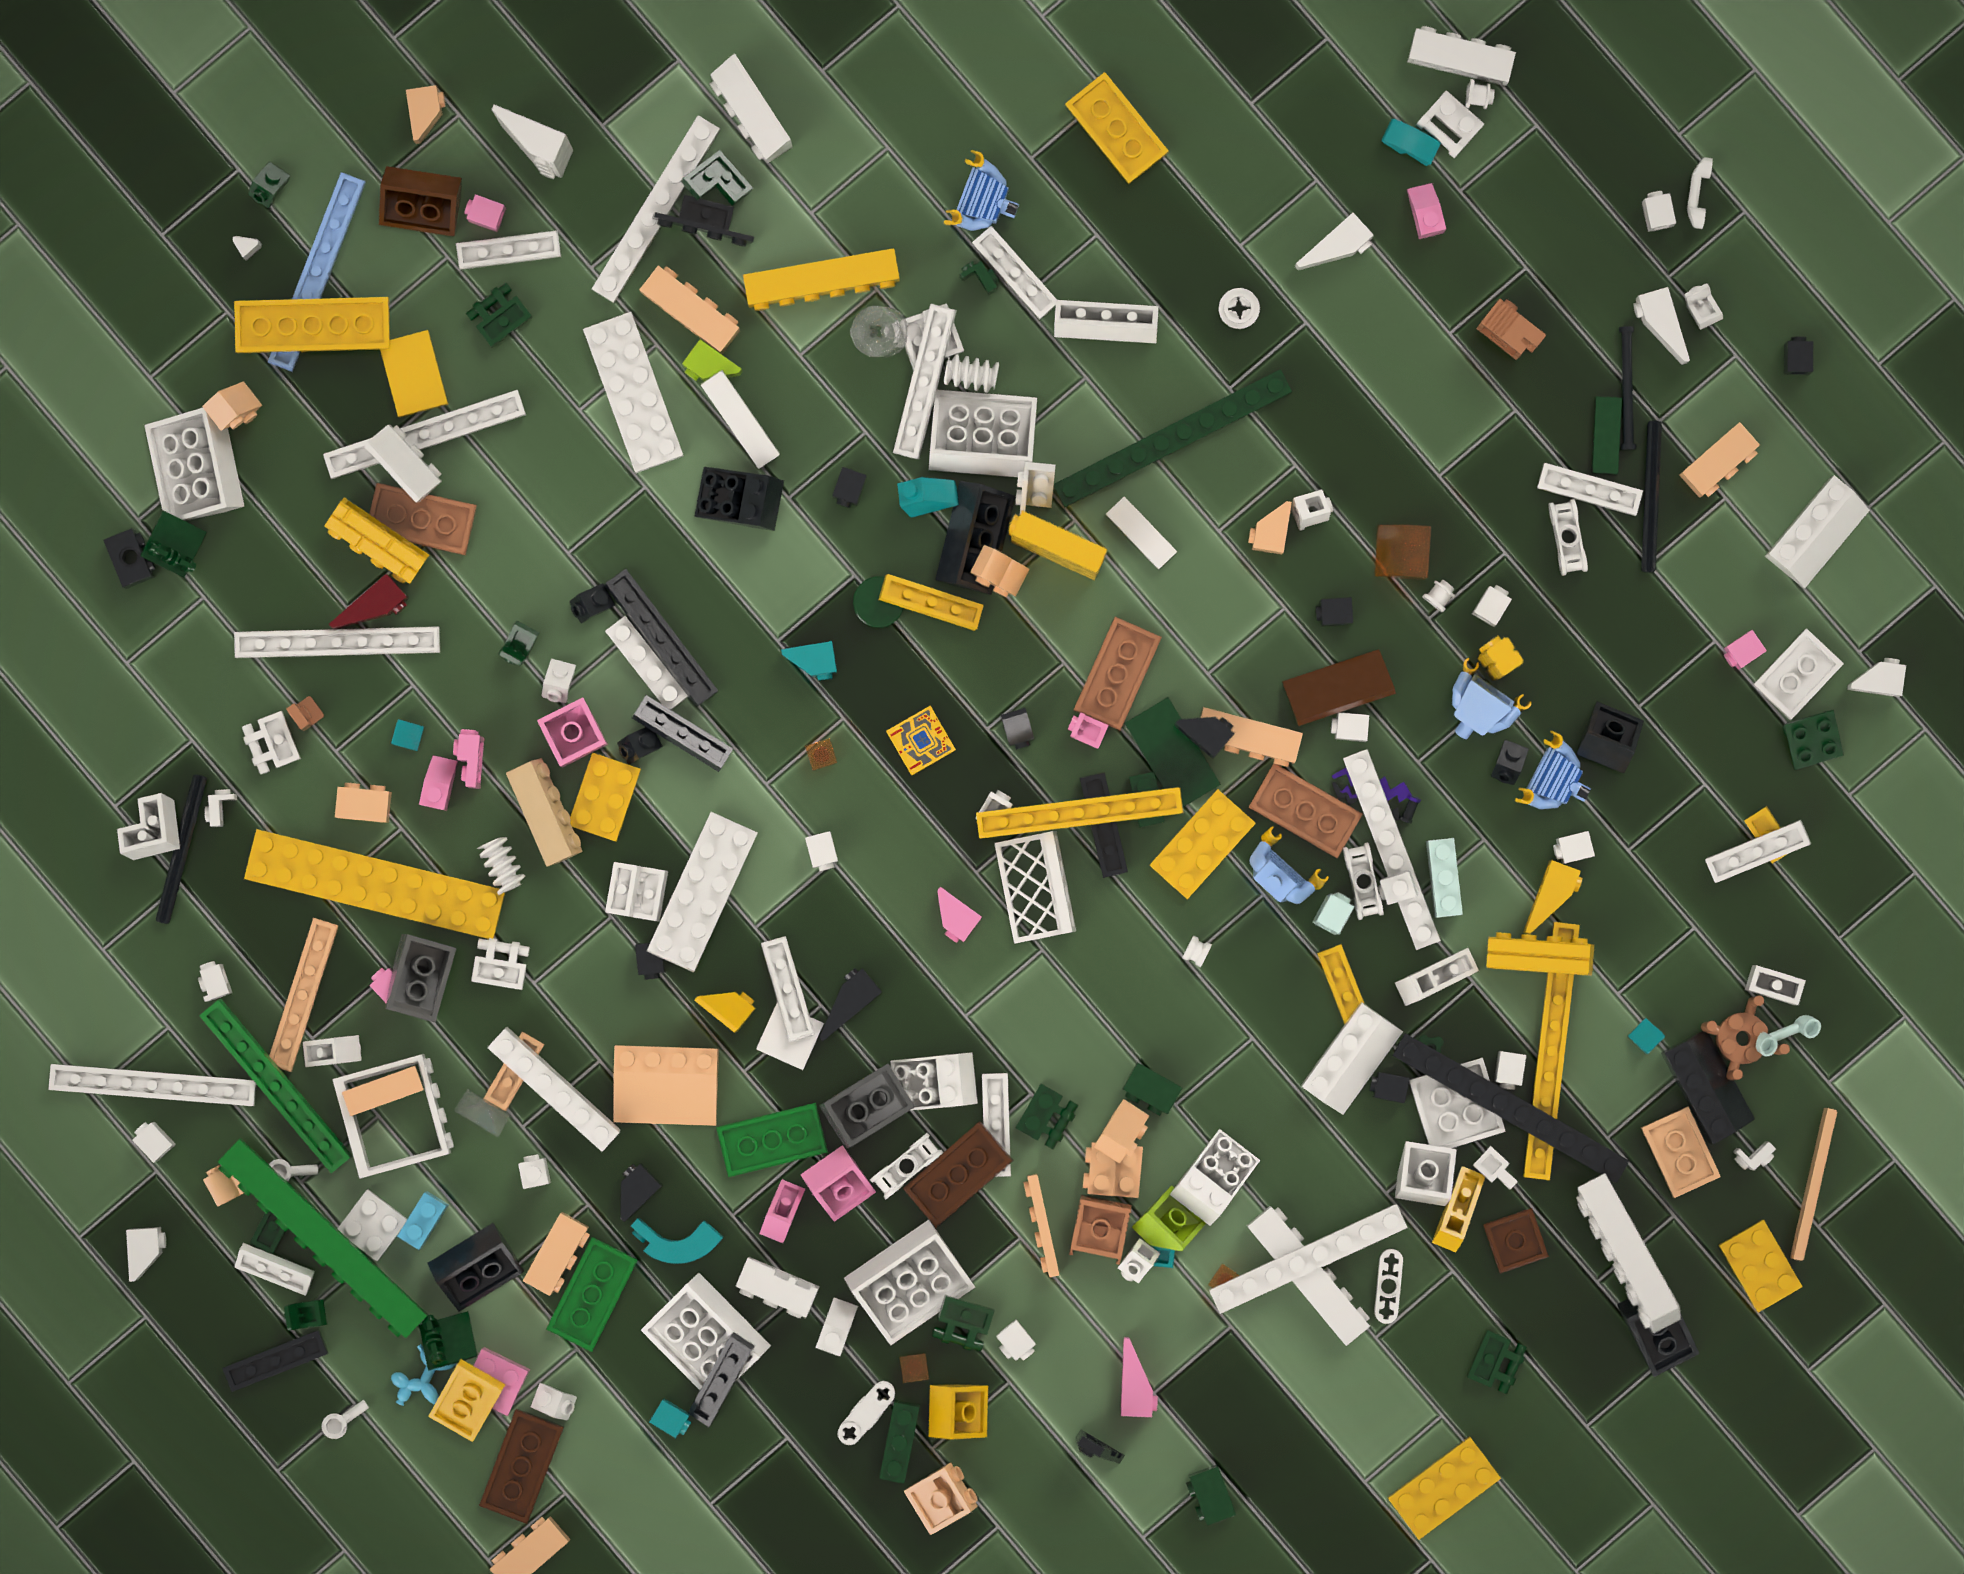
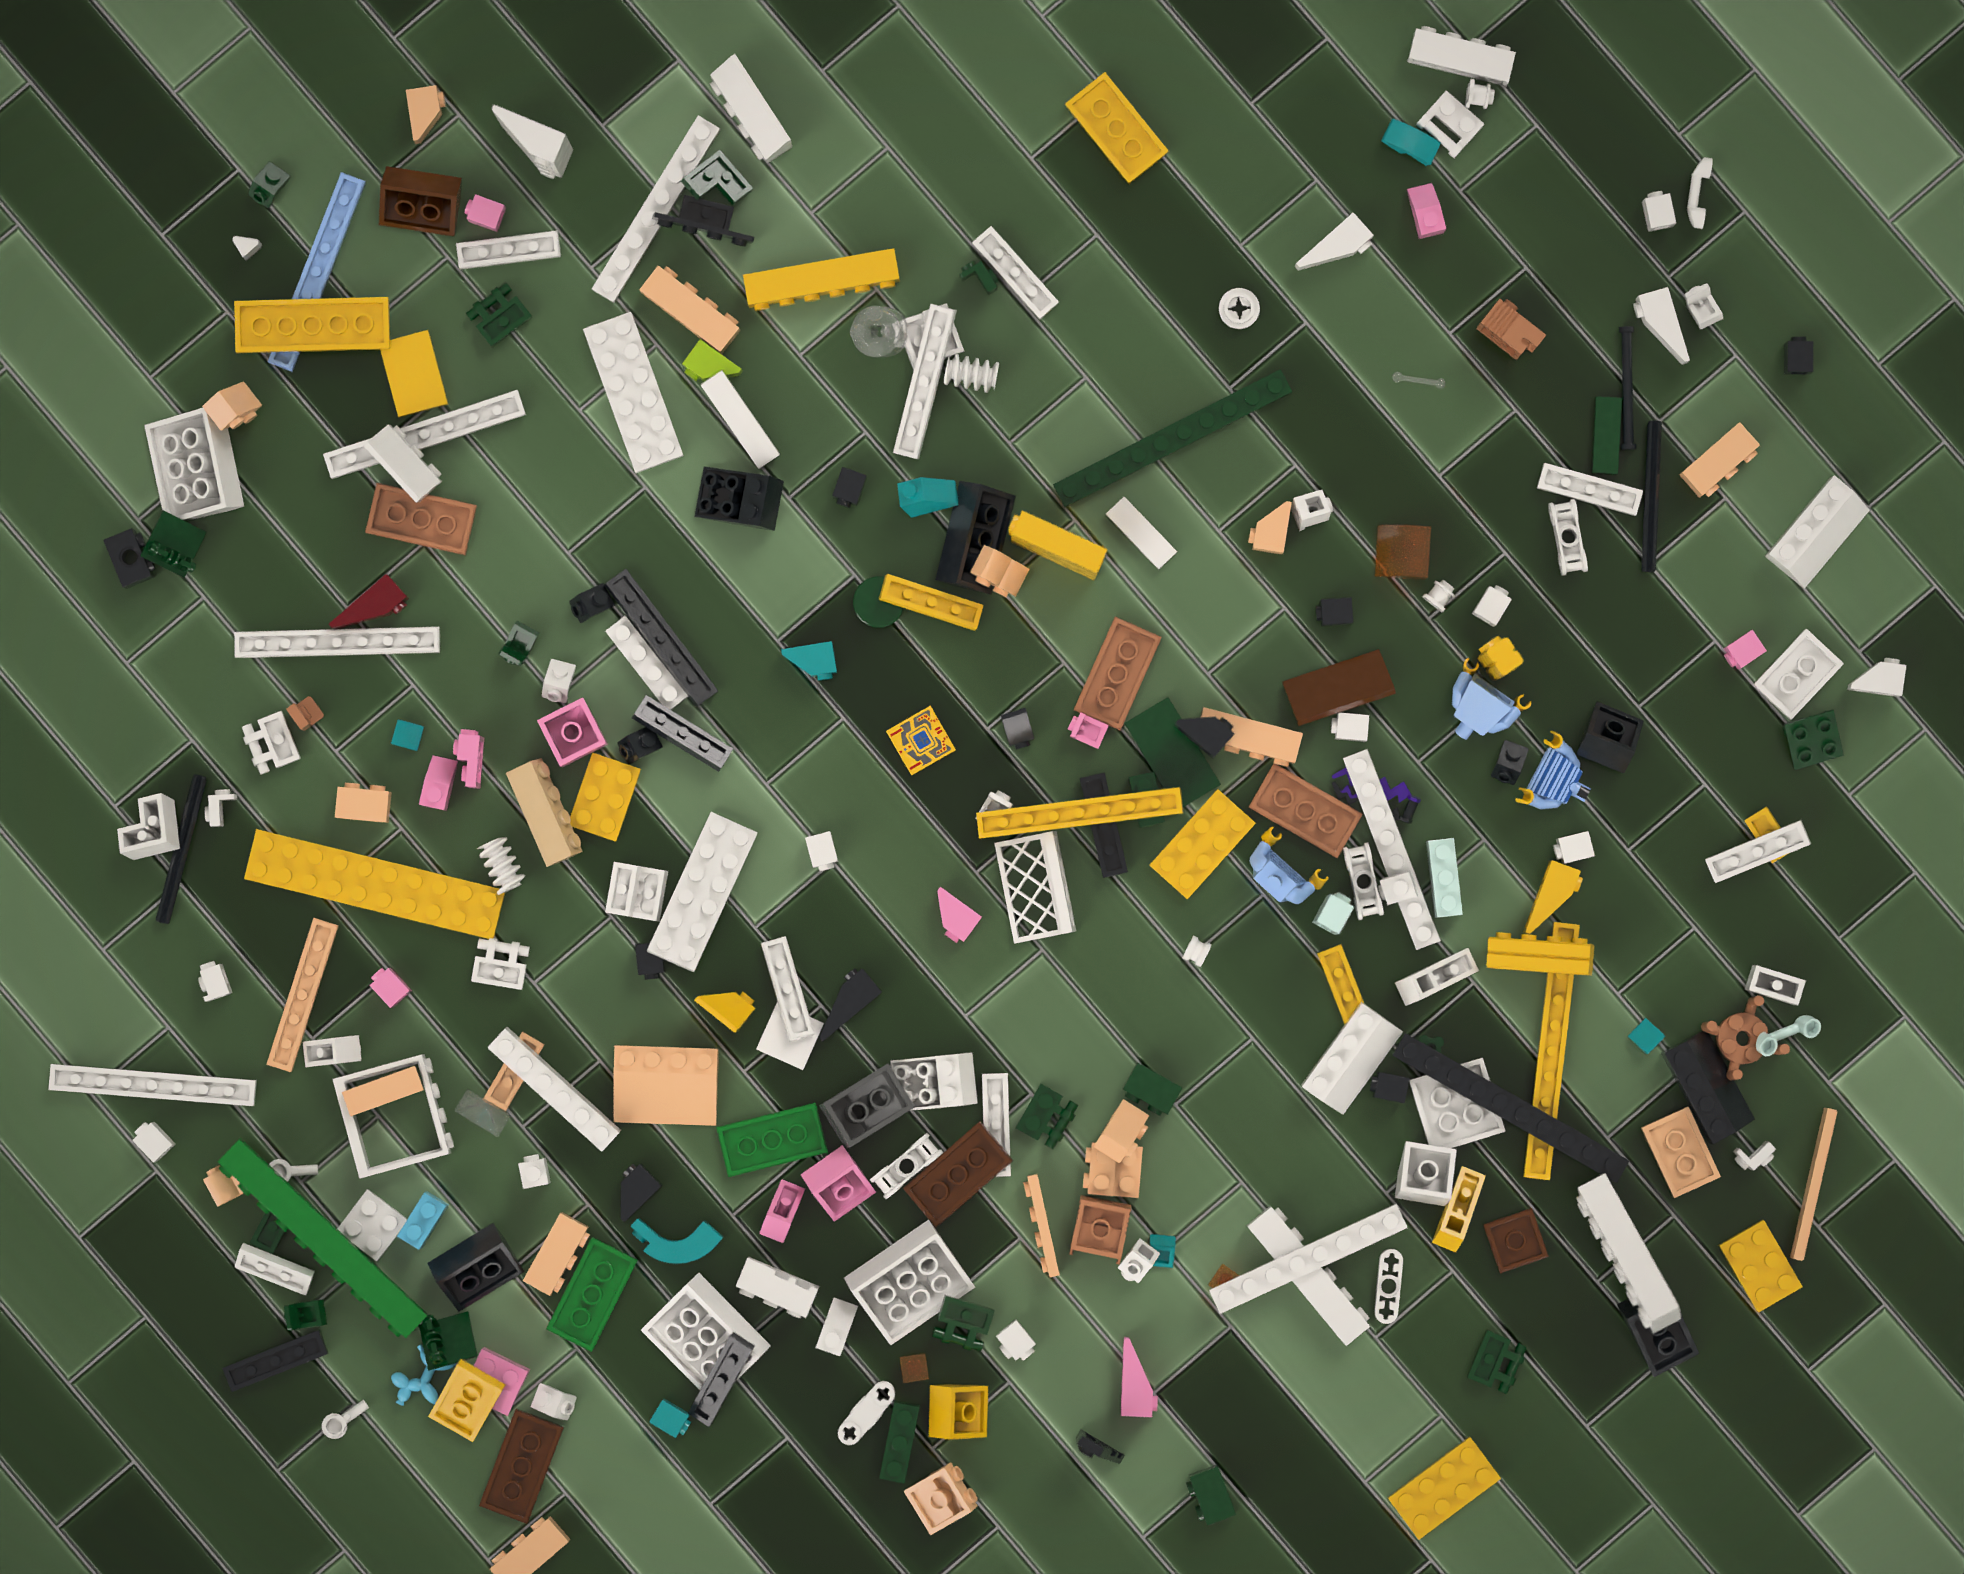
white slope [126,1227,166,1282] -> none
green plate [199,998,352,1173] -> none
yellow brick [325,497,429,584] -> none
dark grey slope [385,934,456,1022] -> none
clear orange plate [805,738,837,771] -> none
white slope [929,390,1037,477] -> none
torso [944,150,1019,231] -> none
white bracket [1015,462,1055,514] -> none
white brick [1054,300,1159,343] -> none
lime slope [1132,1185,1206,1251] -> none
white slope [1170,1129,1260,1226] -> none
white plate [1473,1146,1518,1190] -> none
white brick [1494,1051,1526,1090] -> none
none -> clear hinge [1392,372,1445,388]

